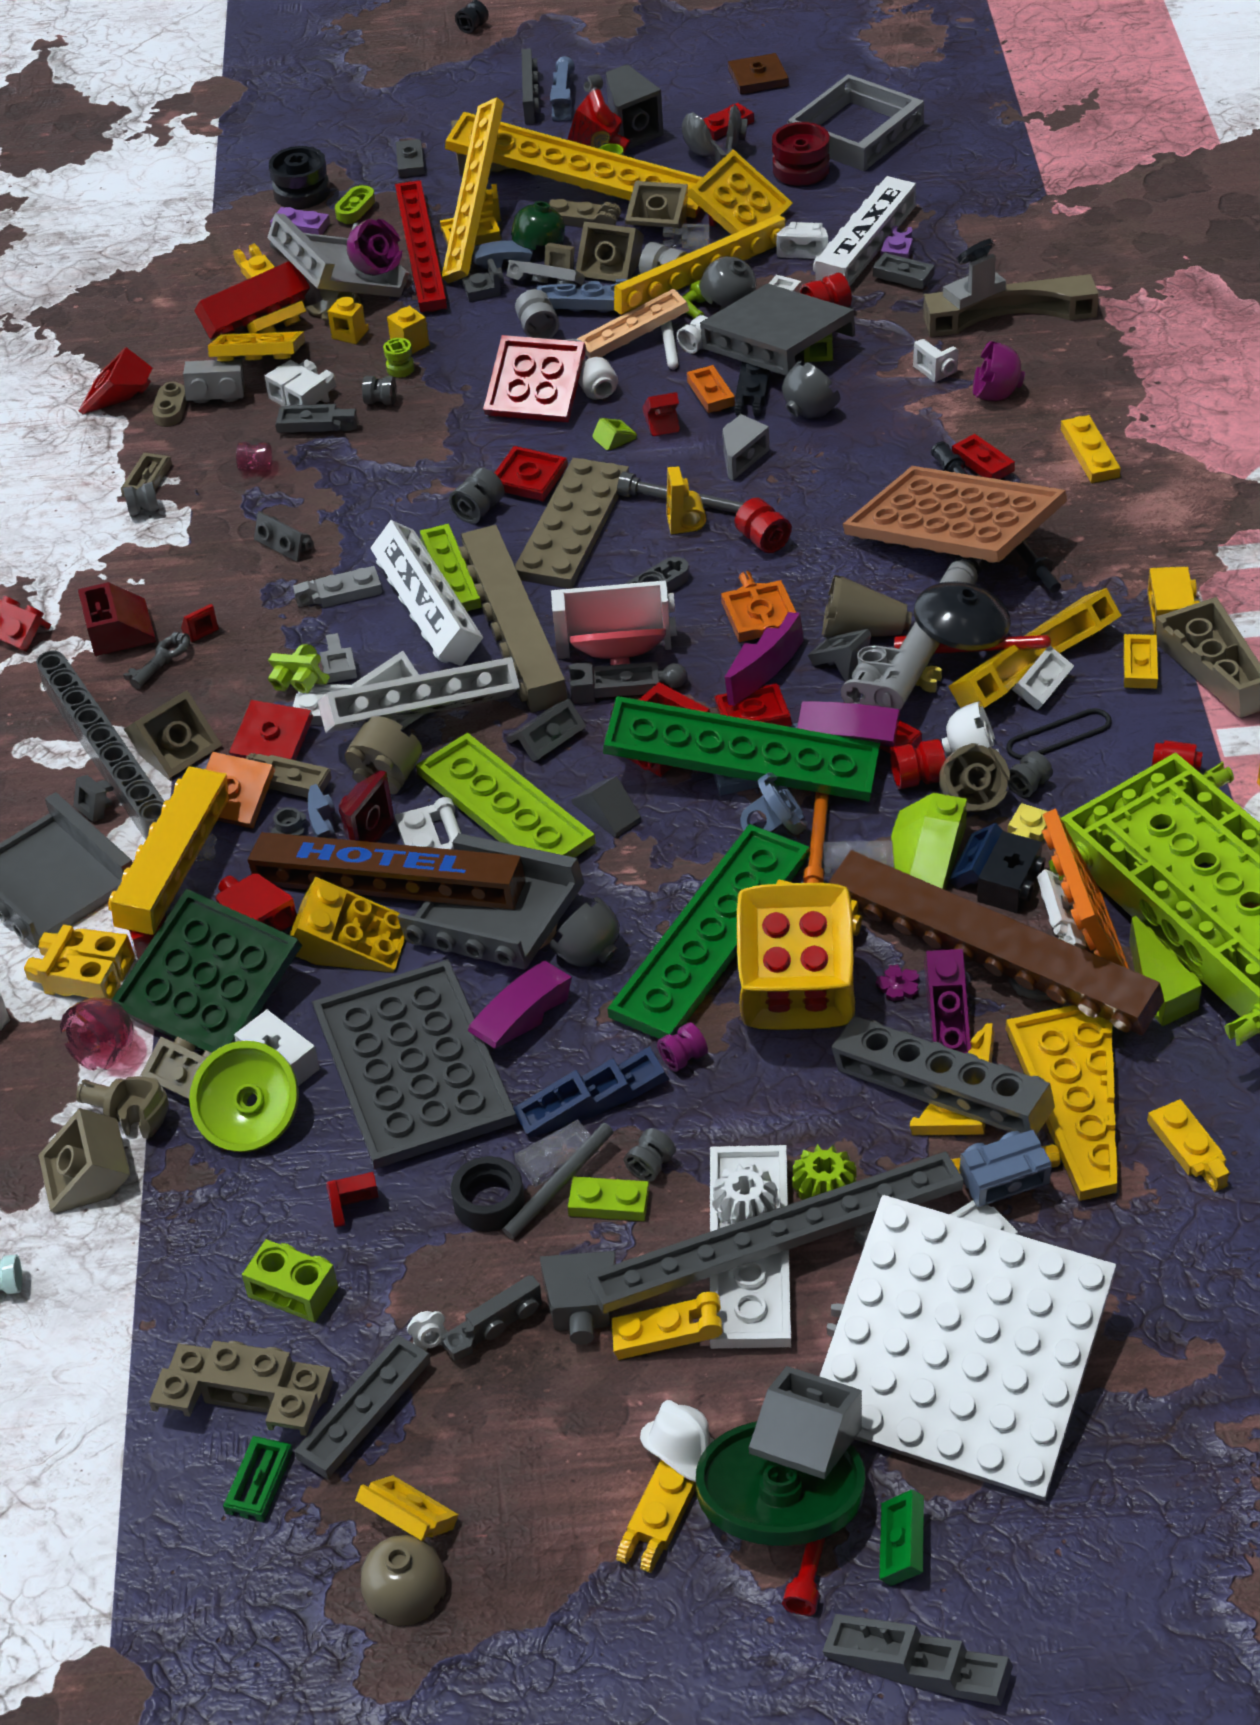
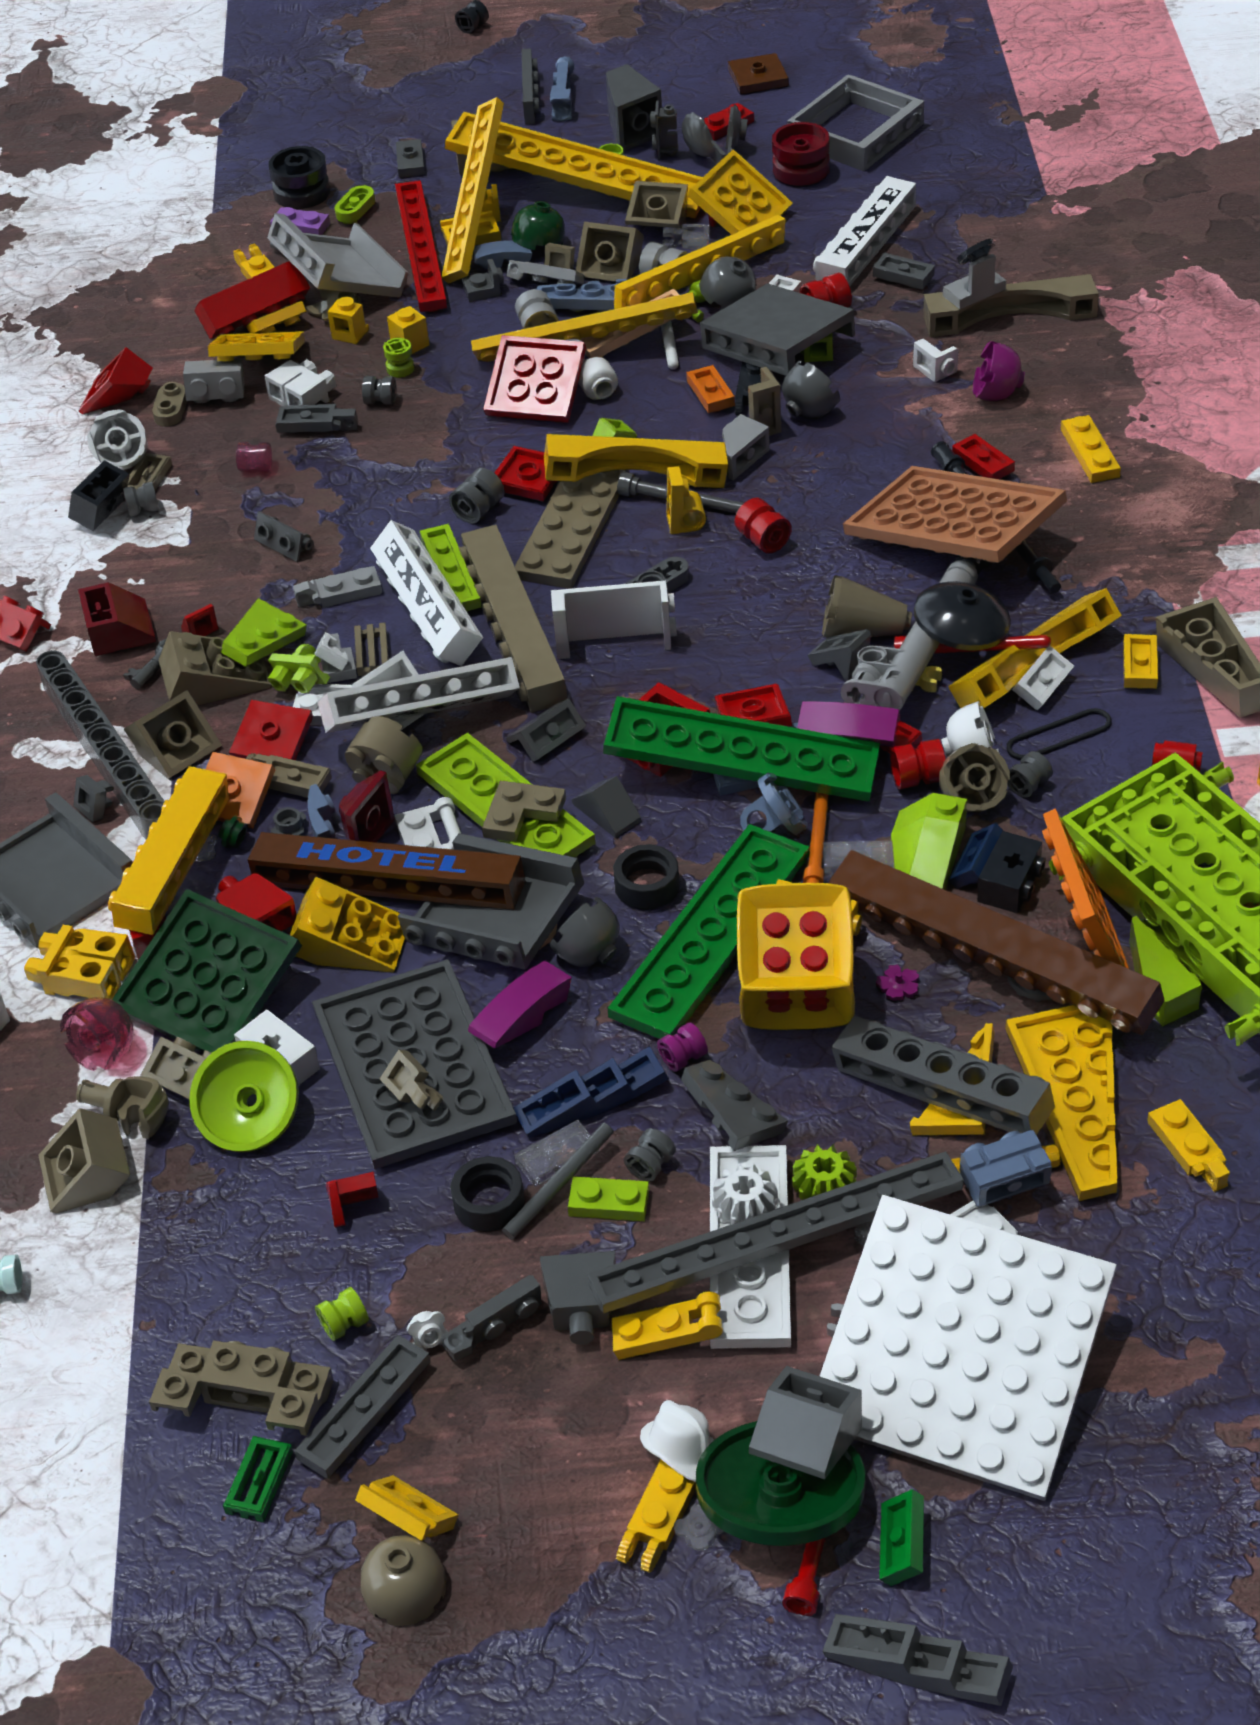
lime brick [242,1239,338,1323] -> none
magenta cylinder [347,219,402,276] -> none
dark tan hinge [549,199,622,227] -> none
red torso [567,74,630,153] -> none
dark grey plate [569,662,688,704] -> none
coral dish [570,628,666,665] -> none
red slope [642,392,680,436] -> none
white wheel [677,315,708,354] -> none
orange plate [721,571,796,642] -> none
magenta slope [725,612,804,705] -> none
white piece [776,222,828,259] -> none
medium lavender plate [881,226,913,259] -> none
magenta slope [924,949,971,1053] -> none
light yellow plate [1008,803,1048,842] -> none
white hinge [1037,869,1087,949] -> none
yellow brick [1147,567,1200,634] -> none
none -> black brick [68,460,130,531]
none -> white cylinder [87,410,148,470]
none -> dark tan slope [158,631,271,705]
none -> dark green plate [218,815,248,848]
none -> lime wing [221,598,307,666]
none -> white tile [314,632,348,671]
none -> lime wheel [315,1287,369,1341]
none -> dark tan tile [354,622,389,676]
none -> dark tan plate [380,1049,443,1111]
none -> yellow plate [471,292,698,362]
none -> dark tan plate [482,780,566,842]
none -> yellow arch [544,434,728,488]
none -> black tyre [613,844,680,909]
none -> dark grey hinge [651,101,679,161]
none -> clear plate [674,1503,724,1551]
none -> dark grey wing [681,1060,788,1151]
none -> dark tan panel [748,367,781,436]

